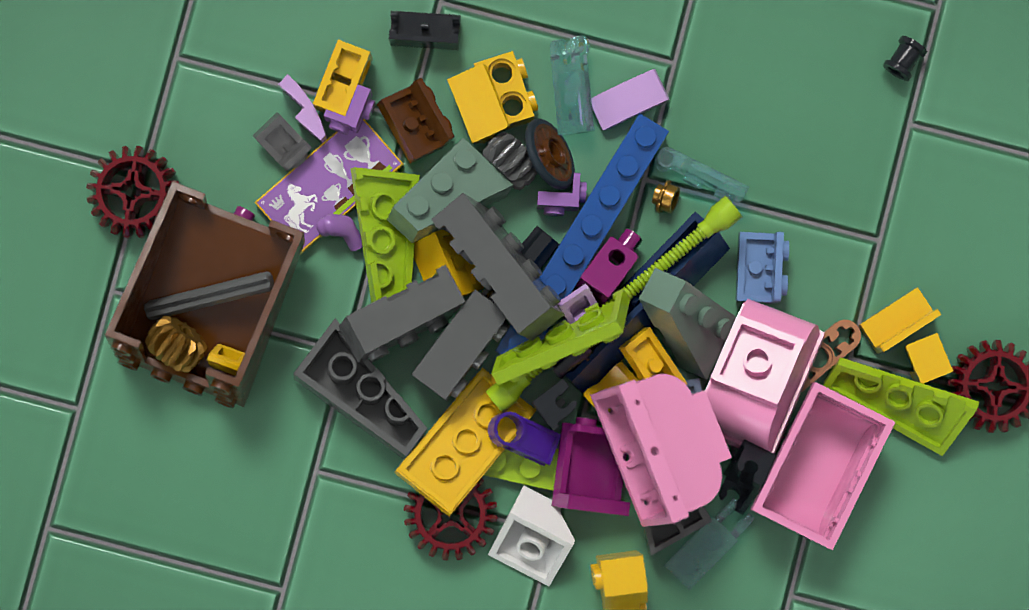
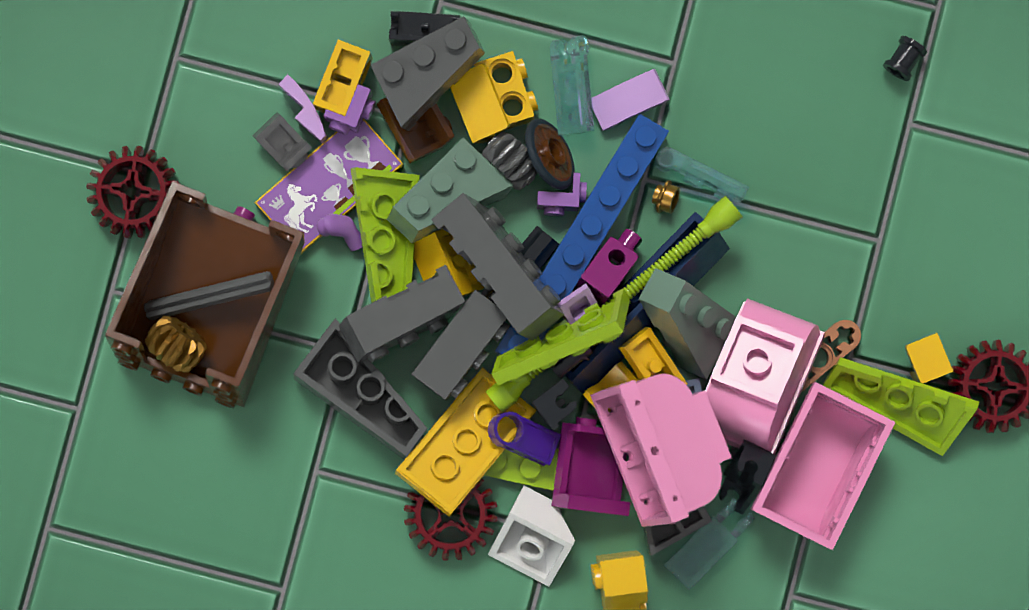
yellow slope [207,344,245,376] -> none
medium blue bracket [735,232,789,304] -> none
yellow panel [858,287,942,354] -> none
none -> dark grey wedge [371,16,485,131]

